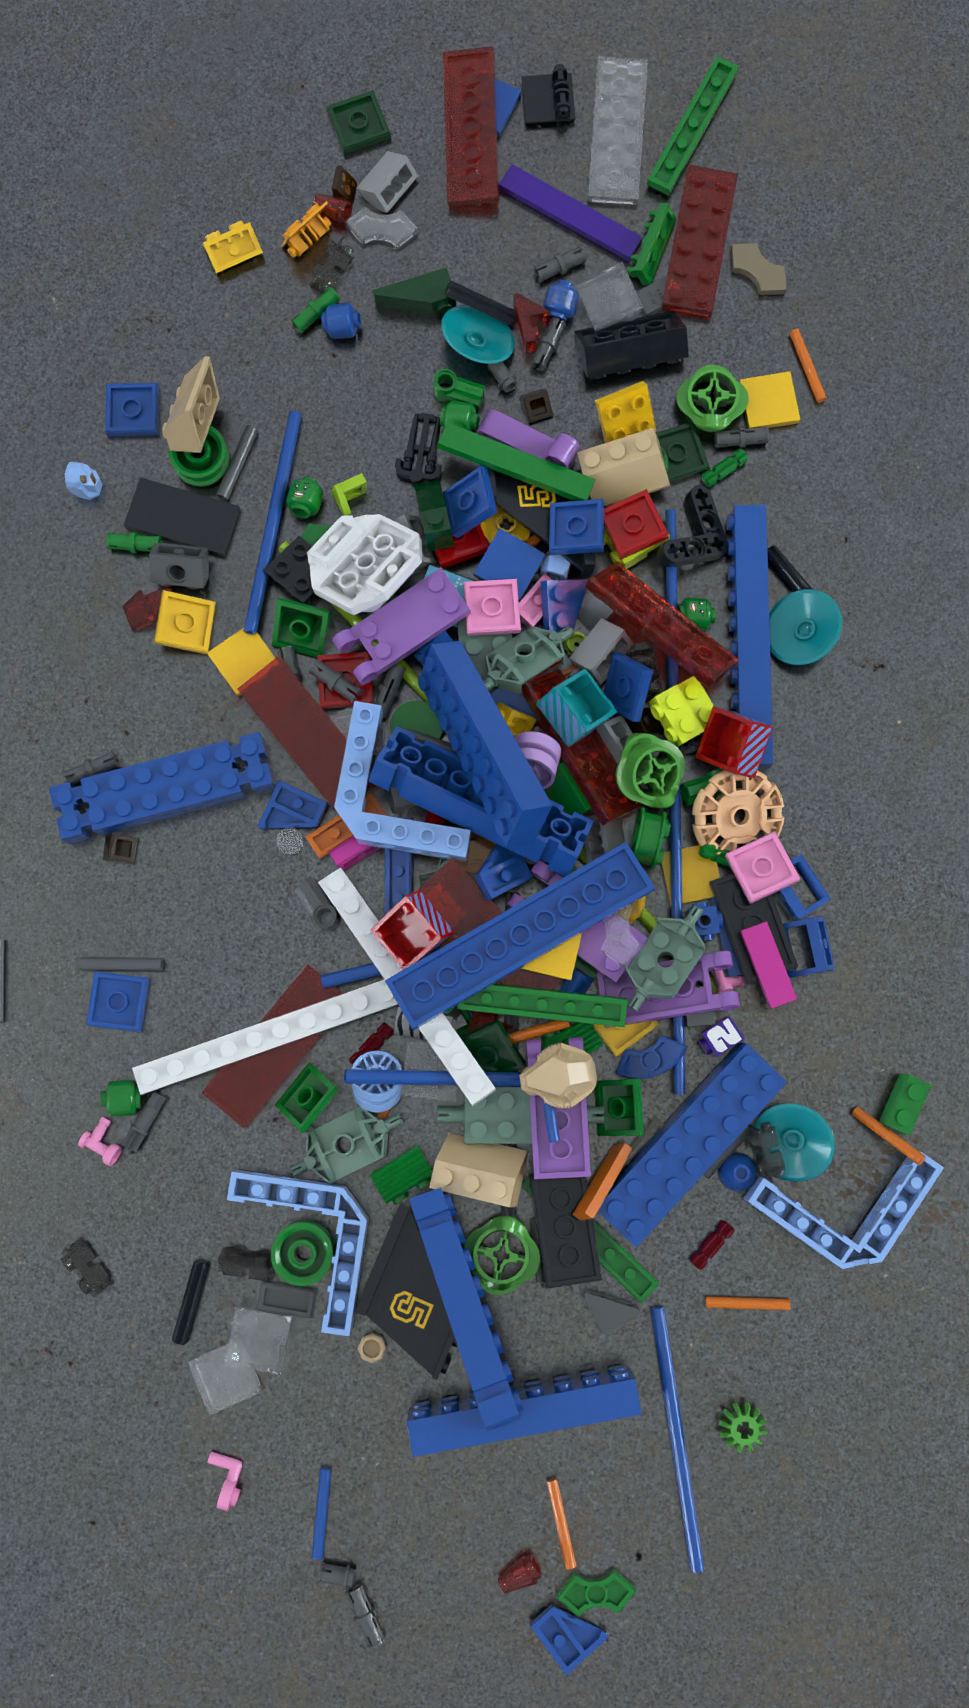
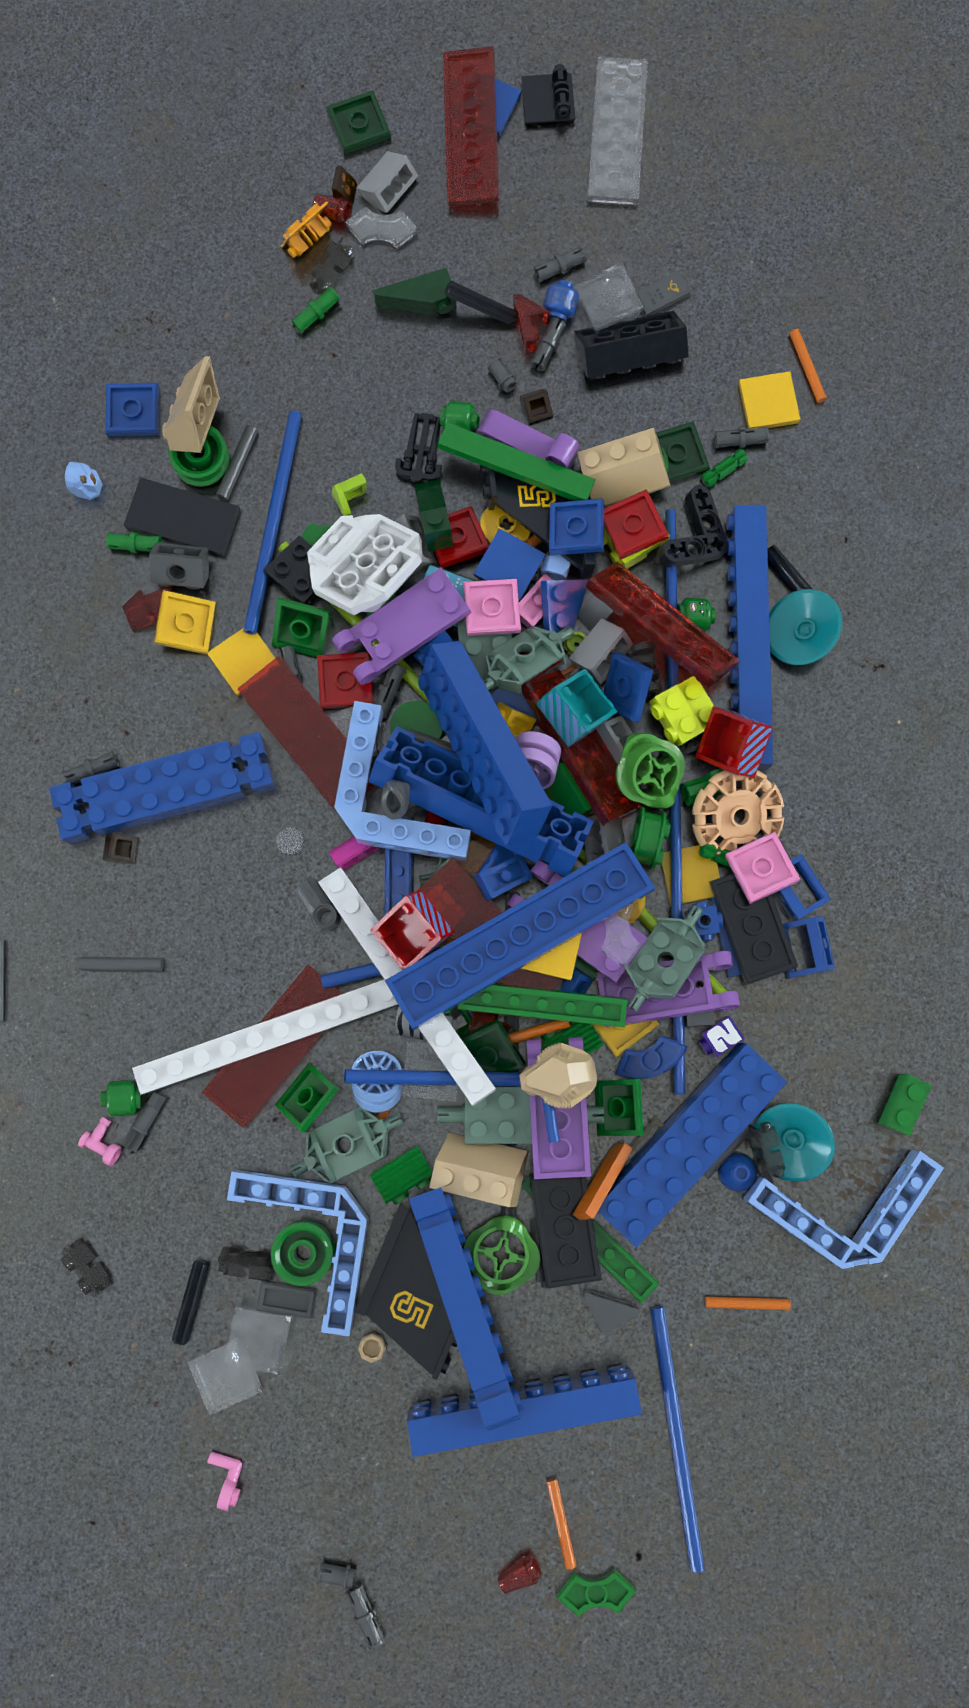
blue tile [86,971,150,1032] -> none
yellow bracket [202,220,263,274] -> none
blue wing [257,780,328,829] -> none
green head [286,477,324,518] -> none
orange tile [305,793,388,860] -> none
dark grey pin [309,659,362,703] -> none
blue bar [312,1467,331,1560] -> none
blue head [322,303,361,339] -> none
dark red axle [349,1022,394,1065] -> none
green piece [433,369,485,409] -> none
teal hat [441,305,515,364] -> none
blue tile [443,465,497,538] -> none
dark purple tile [499,164,643,262] -> none
blue wing [529,1604,609,1676] -> none
yellow plate [595,381,656,443] -> none
dark brown slope [625,707,664,735] -> none
green plate [626,203,677,286] -> none
green plate [647,56,739,196] -> none
clear red plate [661,164,738,317] -> none
bright green piece [676,365,749,432] -> none
dark red axle [690,1221,735,1270] -> none
bright pink piece [709,970,745,994] -> none
bright green gear [718,1402,767,1453] -> none
dark tan tile [731,243,787,295] -> none
dark pink tile [740,921,797,1009] -> none
orange bar [852,1107,926,1165] -> none
none -> dark grey piece [381,780,410,820]

